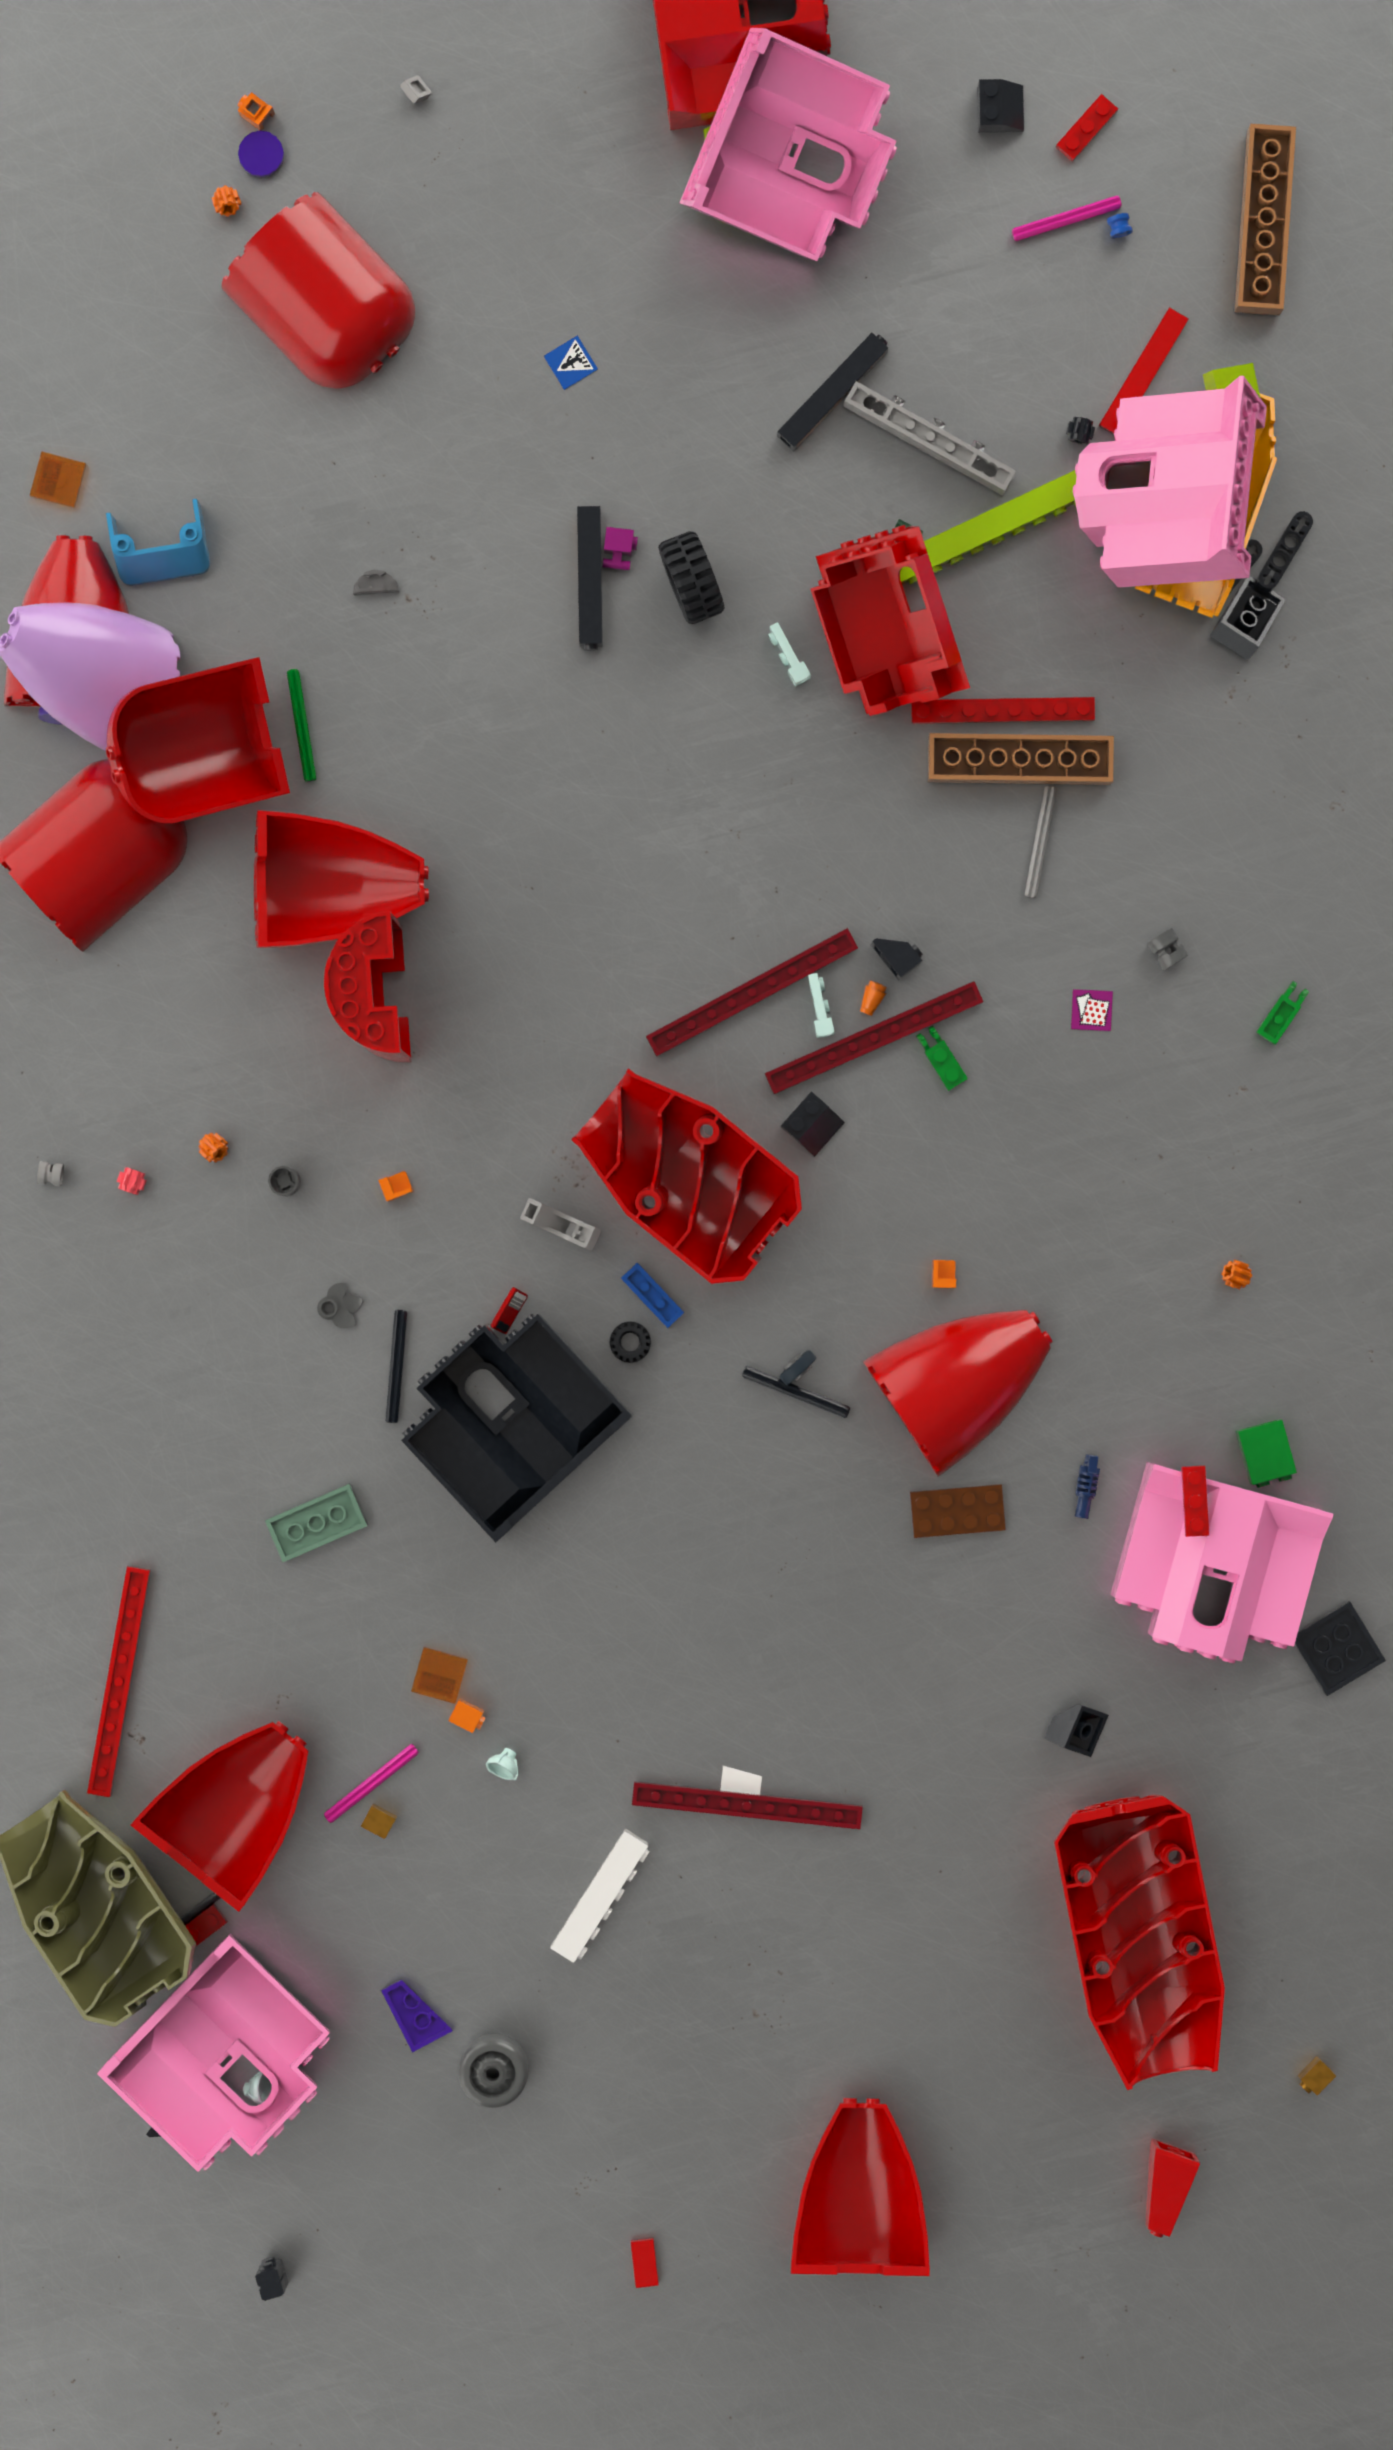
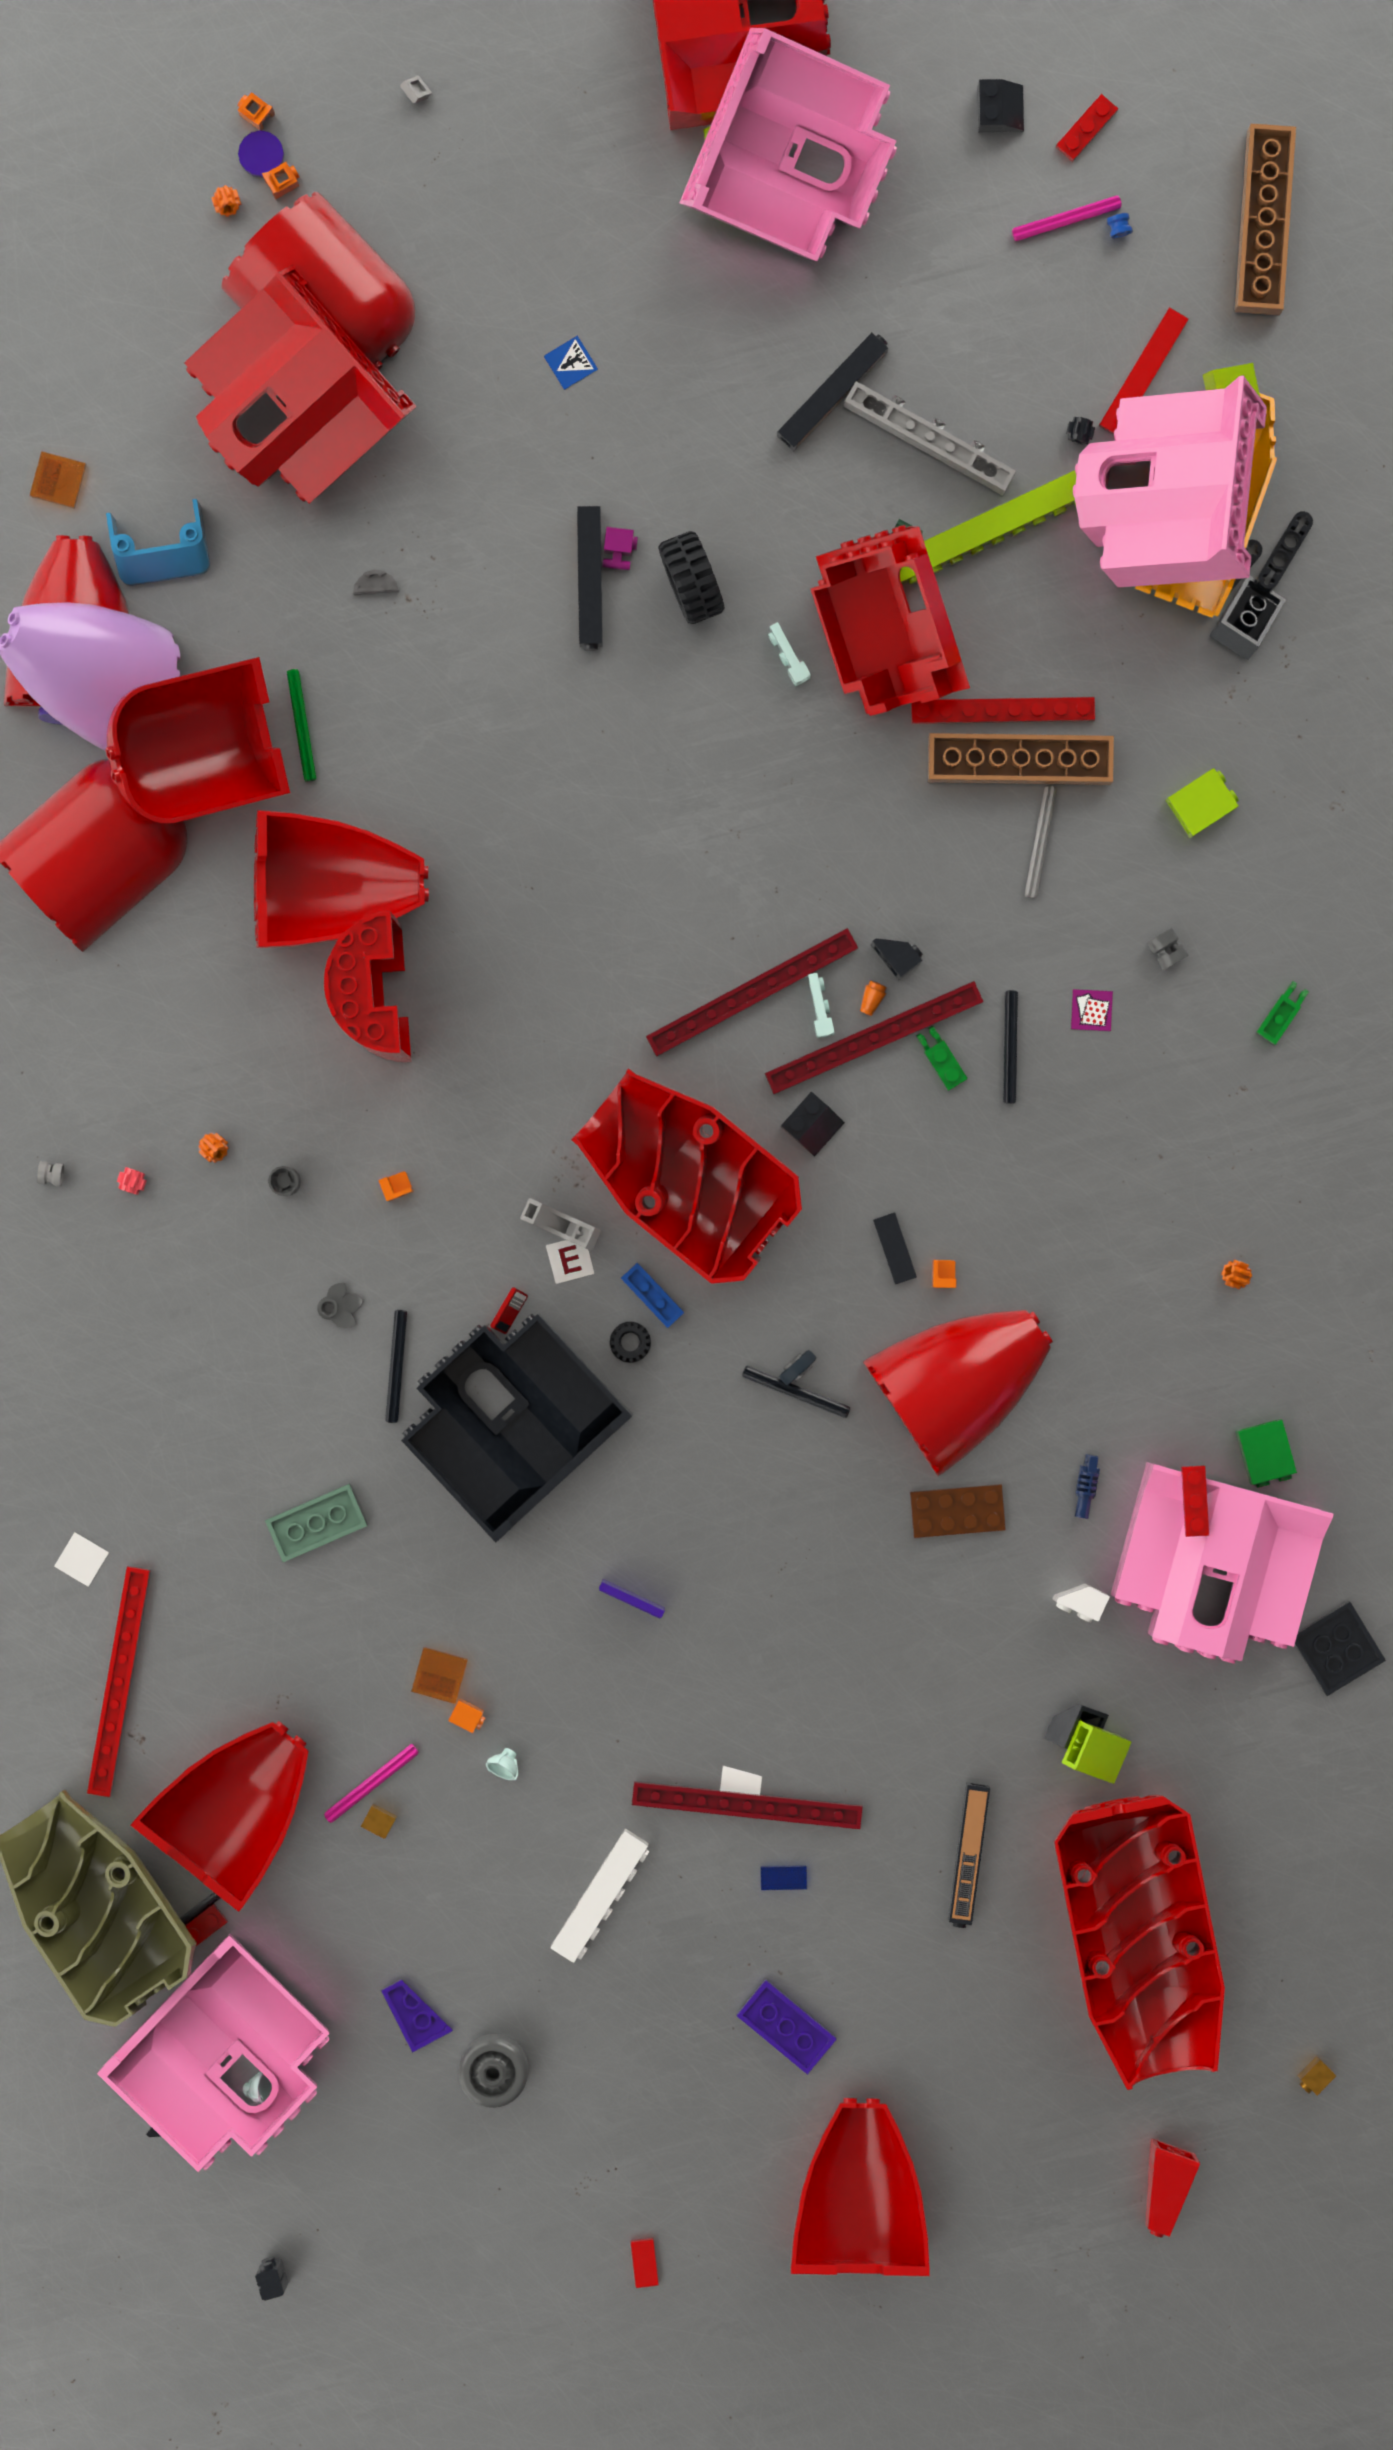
none -> white sticker [54,1532,109,1587]
none -> red panel [184,265,417,504]
none -> orange window [262,162,300,200]
none -> white sticker [546,1240,595,1284]
none -> dark purple tile [599,1579,665,1619]
none -> dark purple plate [736,1979,837,2075]
none -> clear blue tile [761,1865,807,1890]
none -> black tile [873,1212,917,1285]
none -> brick [948,1782,990,1928]
none -> black axle [1003,990,1018,1104]
none -> white slope [1053,1584,1110,1623]
none -> lime brick [1062,1720,1132,1784]
none -> lime brick [1165,768,1239,838]

